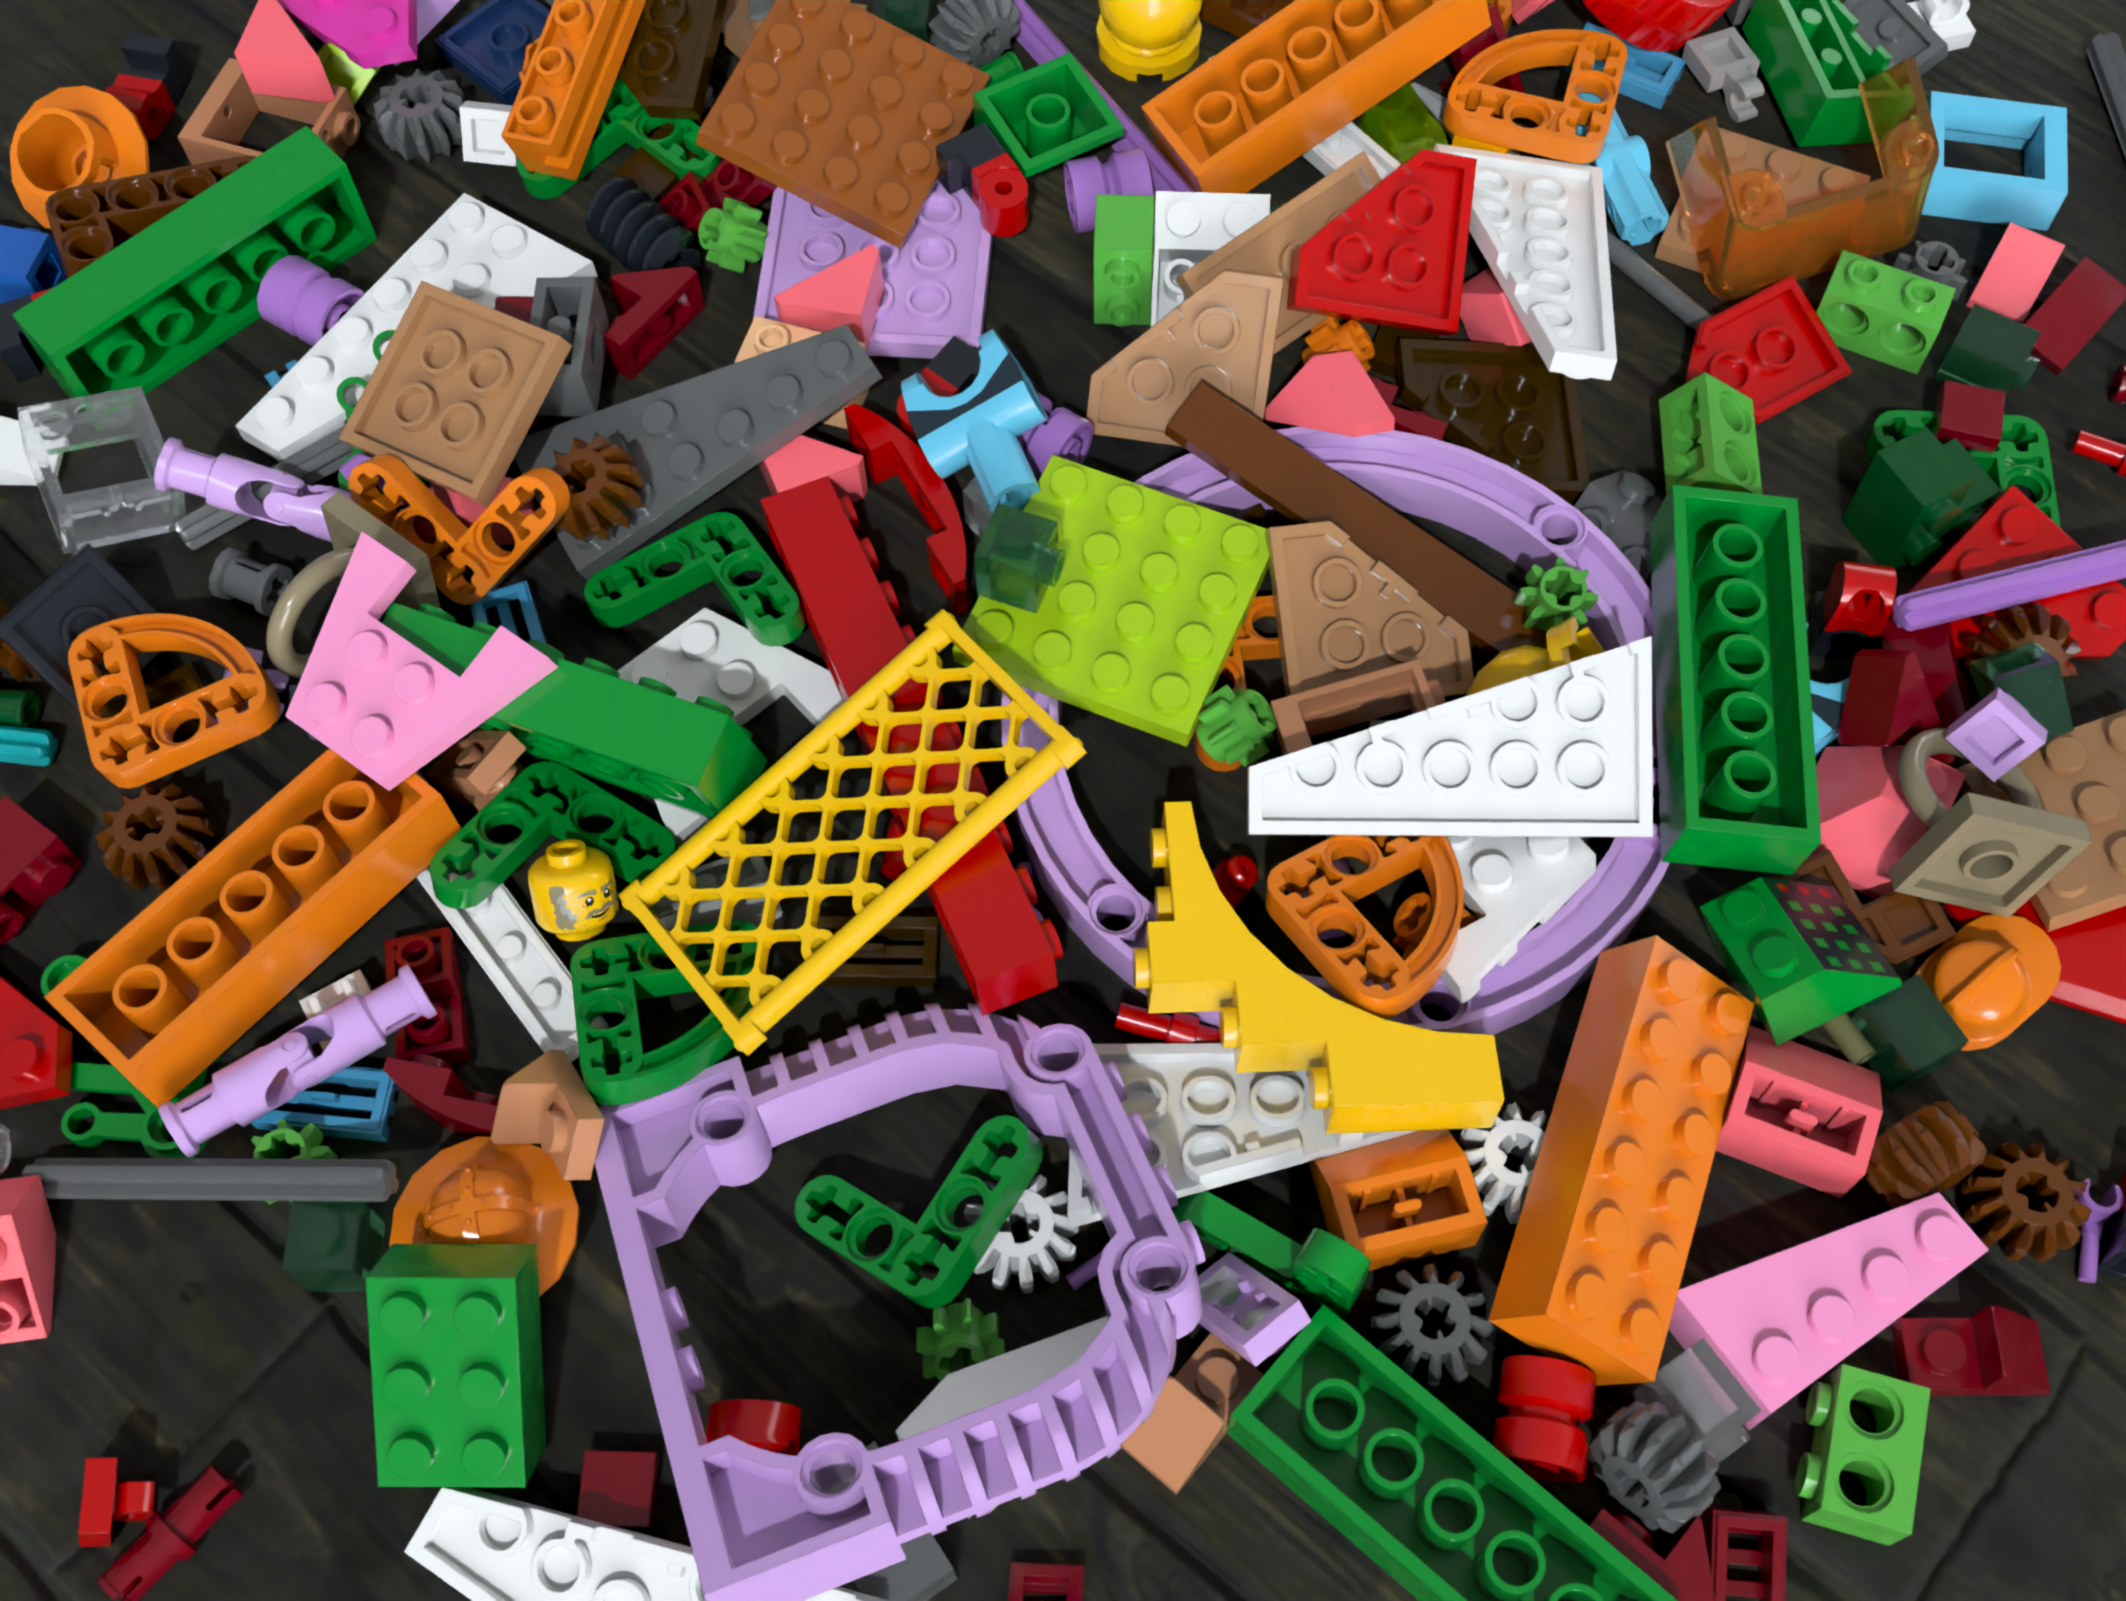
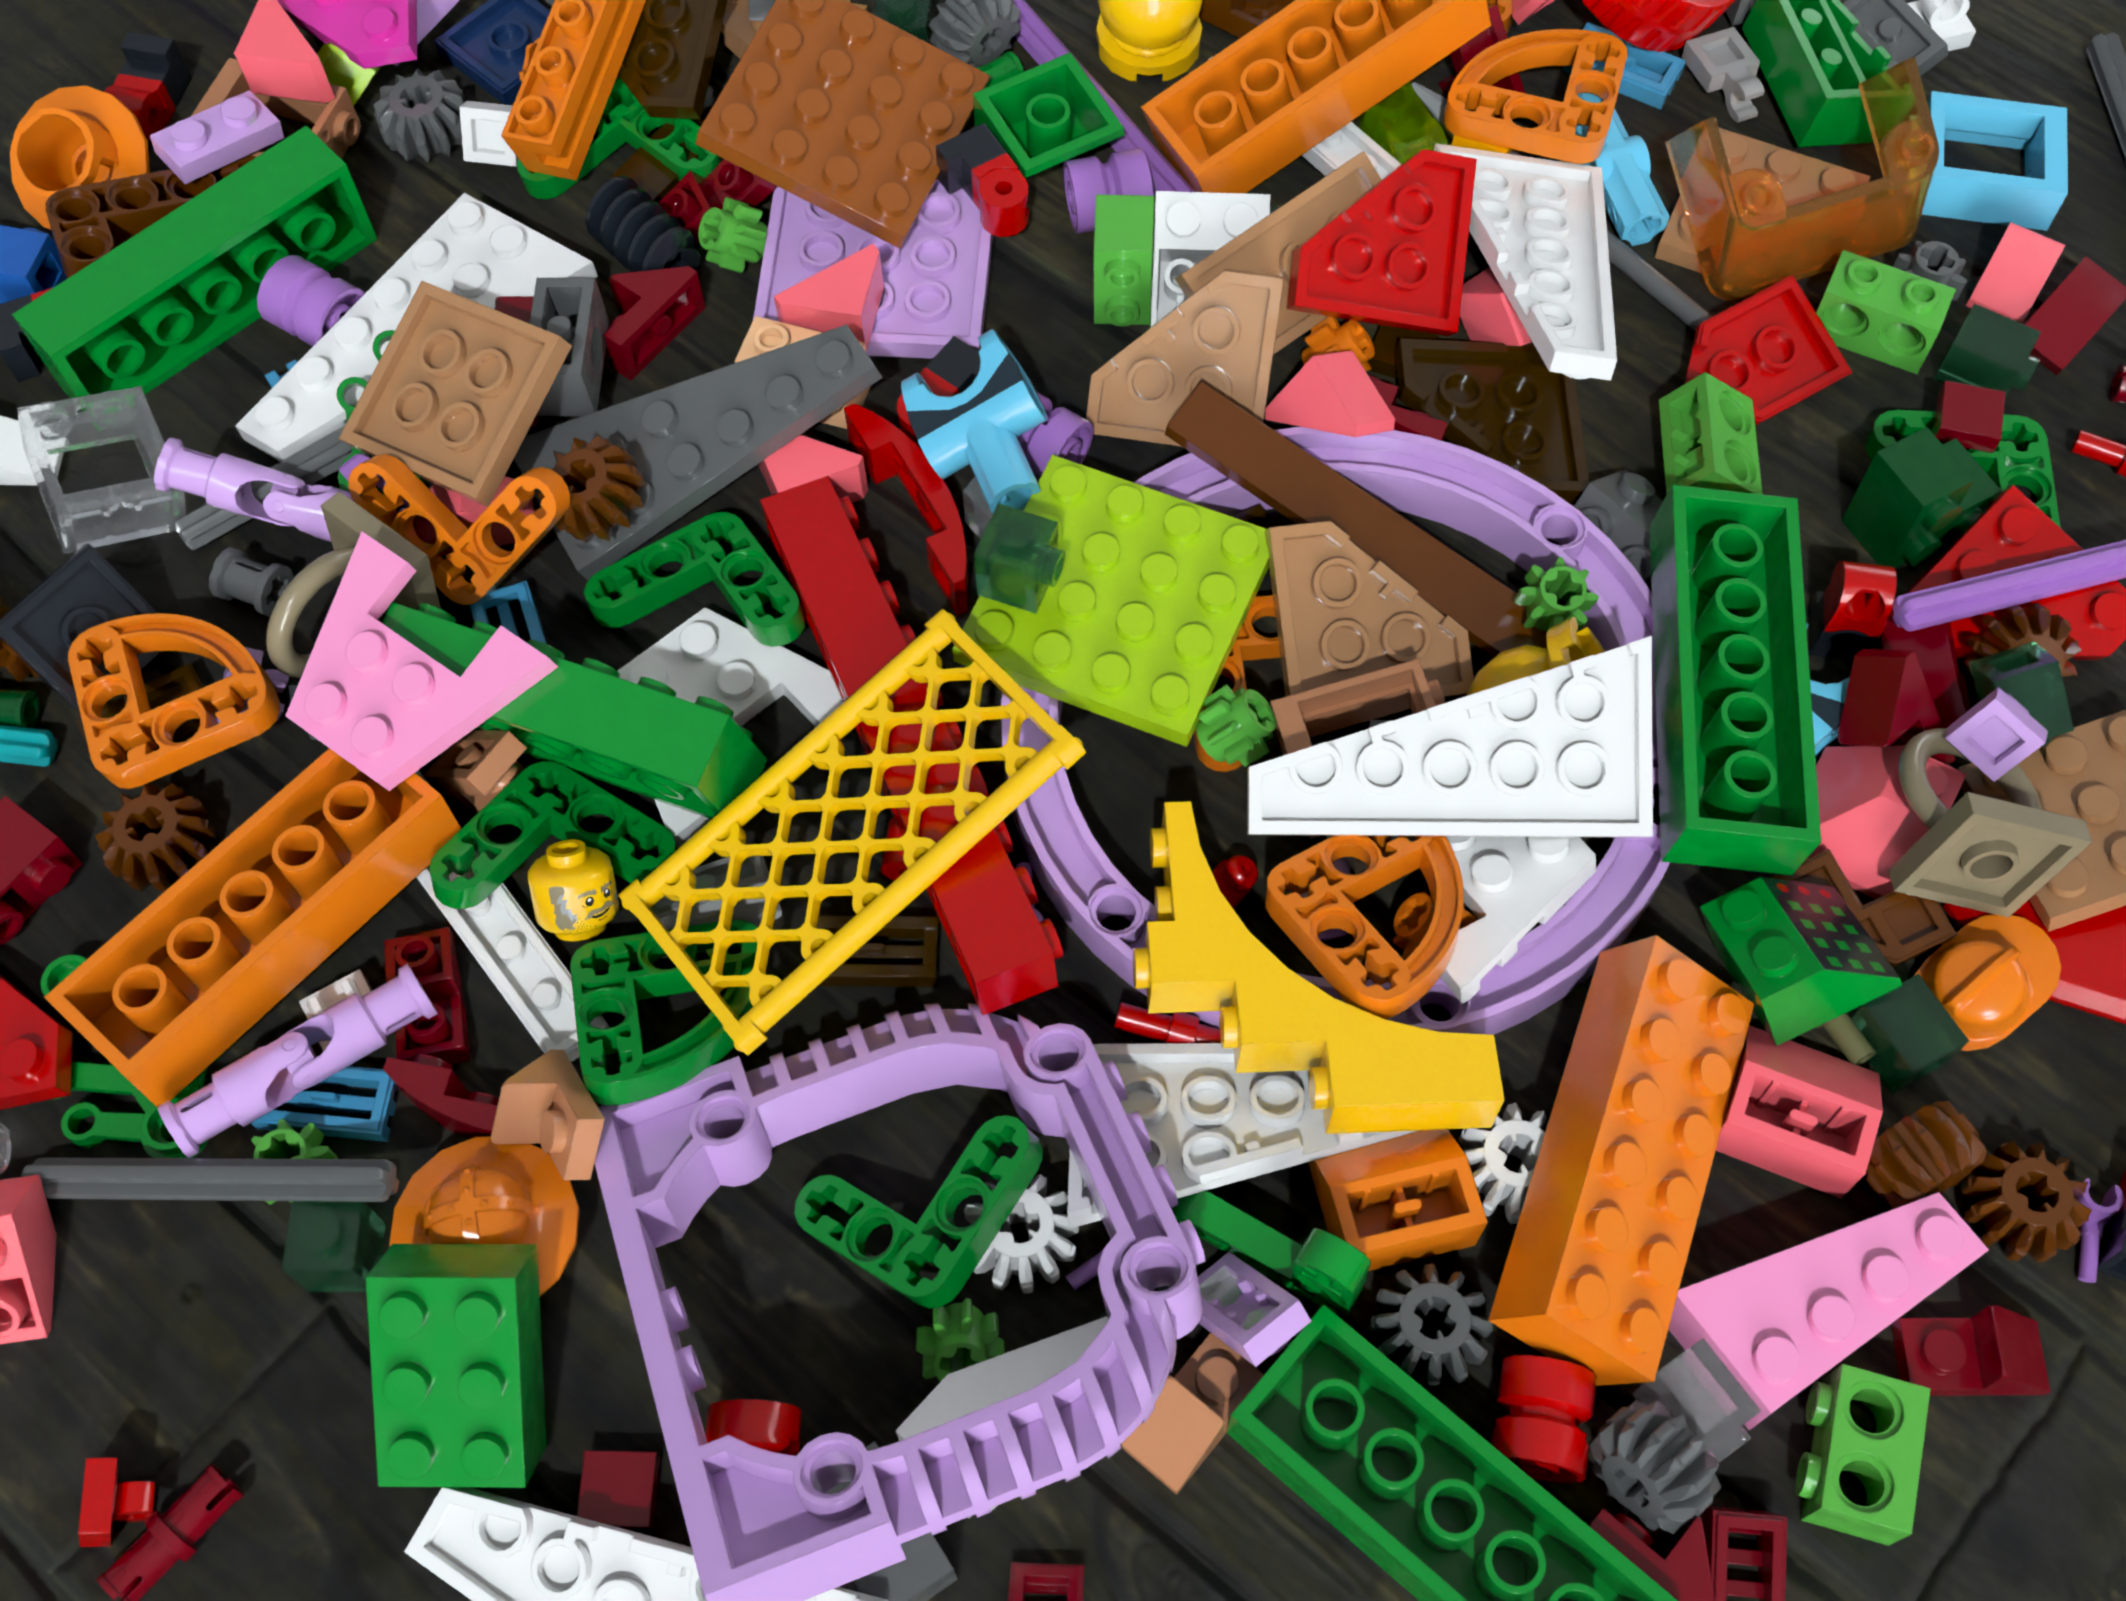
none -> lavender piece [150,90,284,184]

